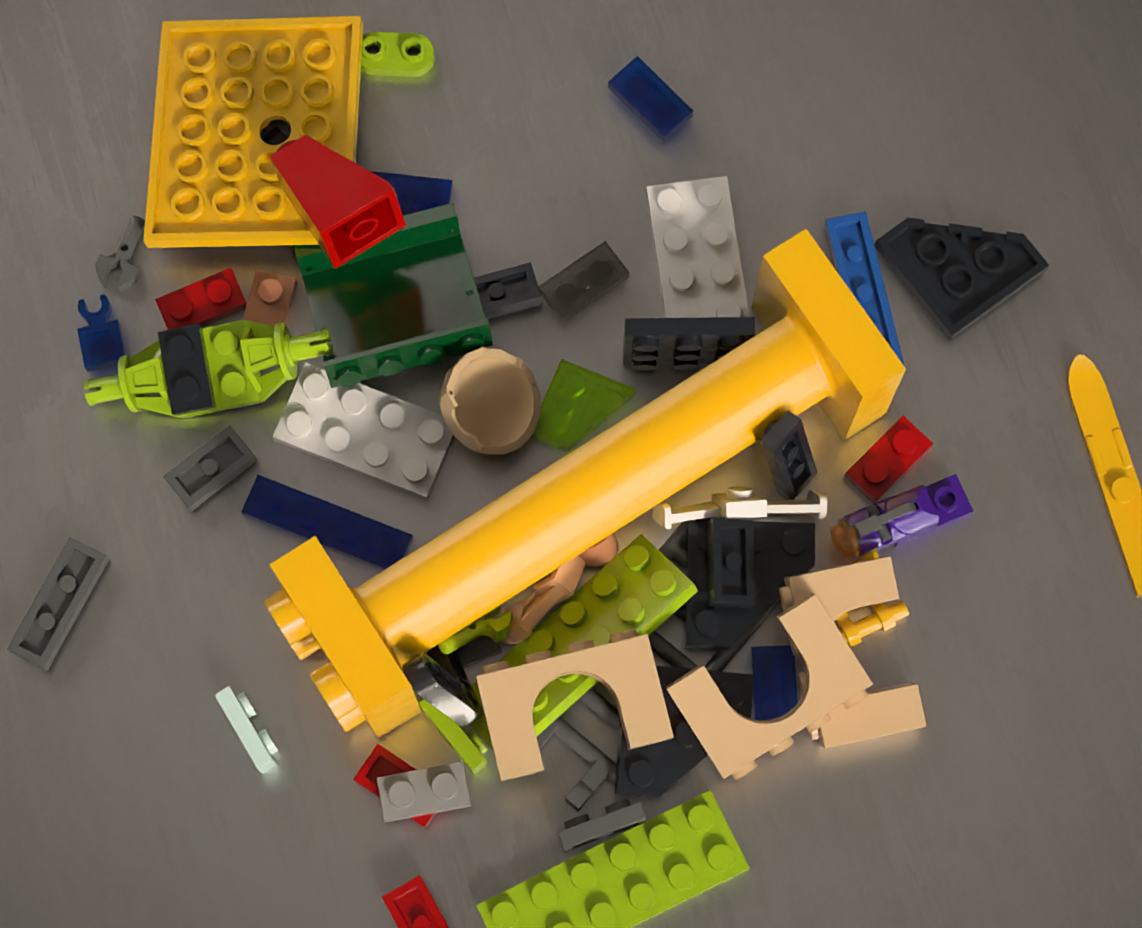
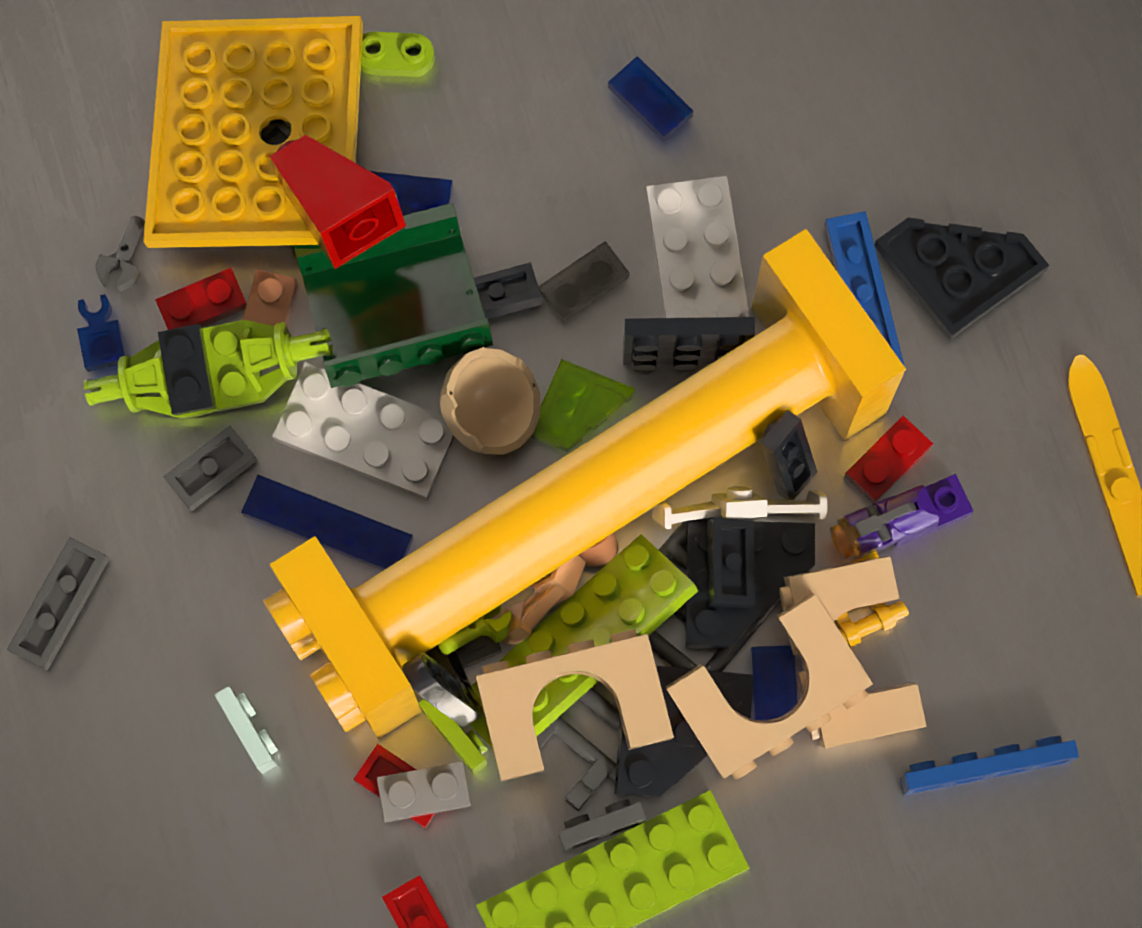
none -> blue plate [900,736,1079,795]

